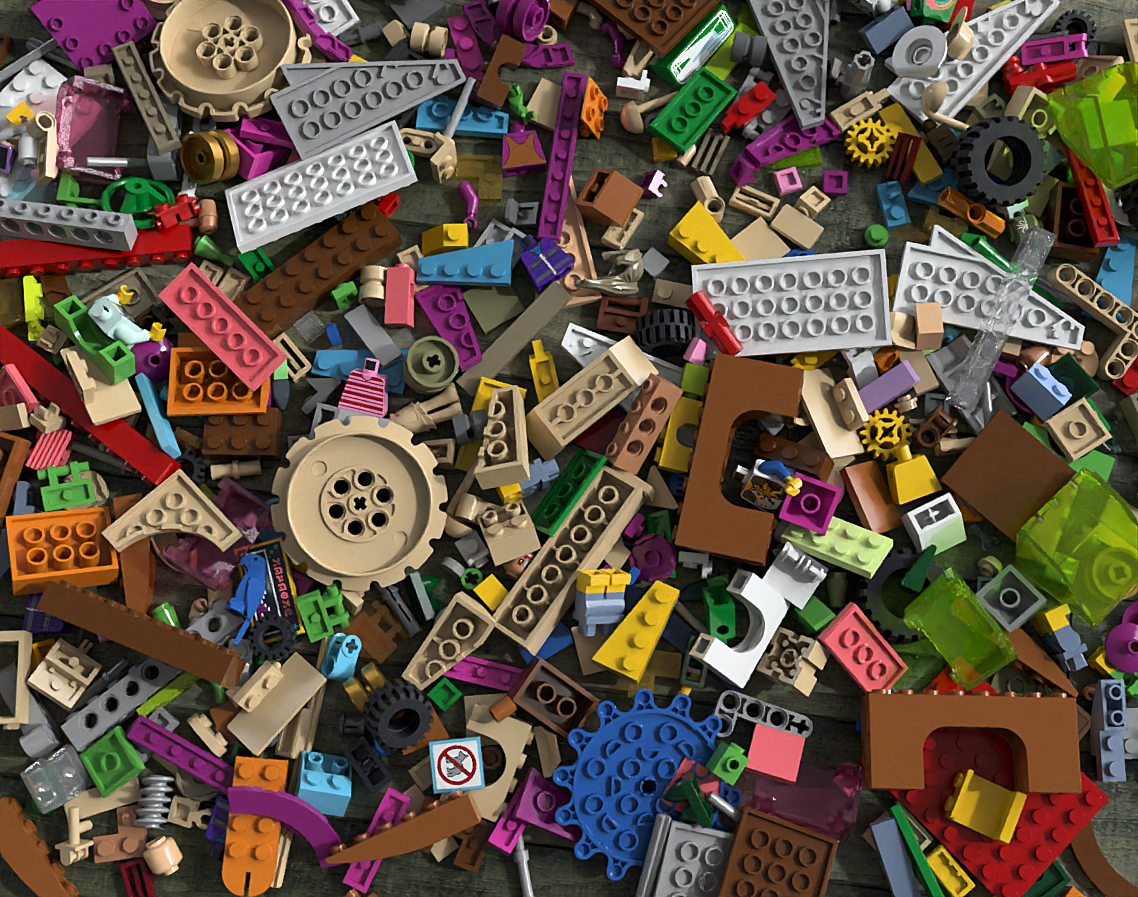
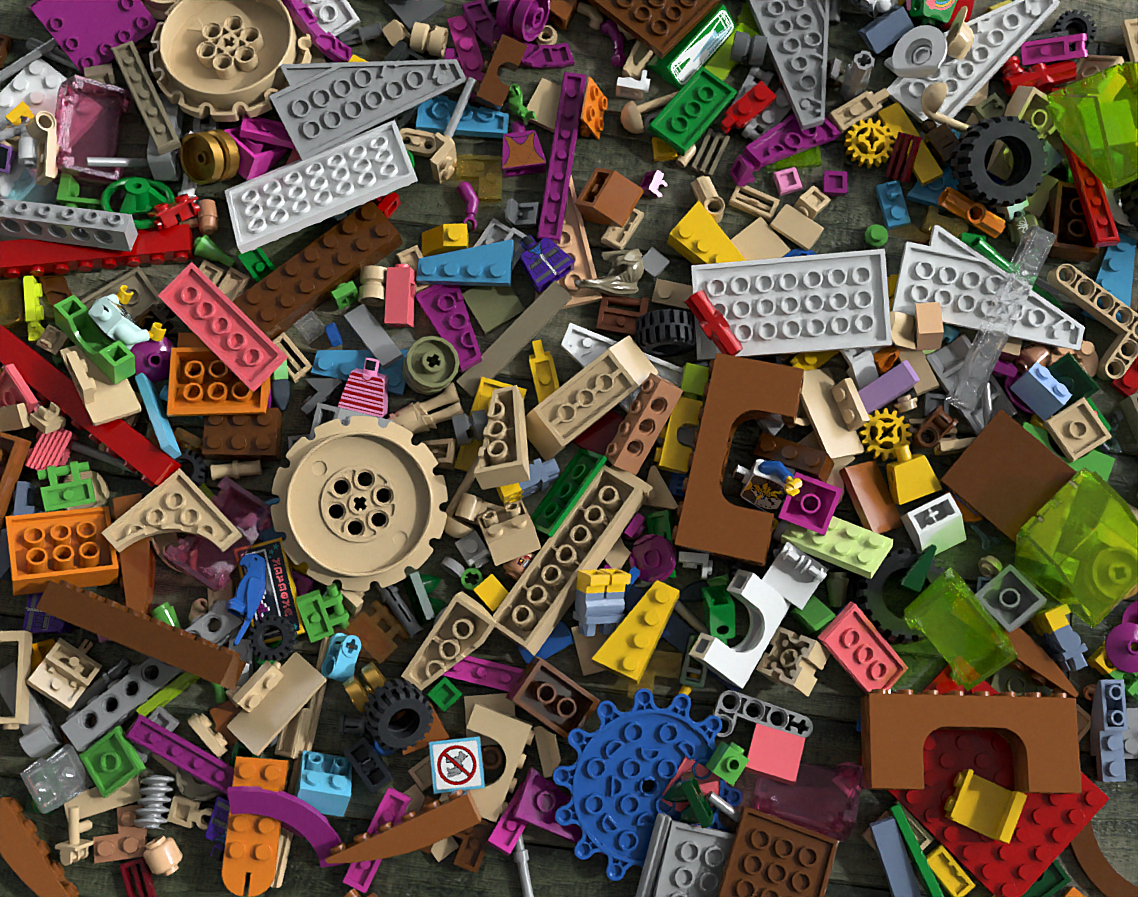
dark orange hinge [488,695,517,724] -> none
bright pink tile [683,337,712,366] -> none

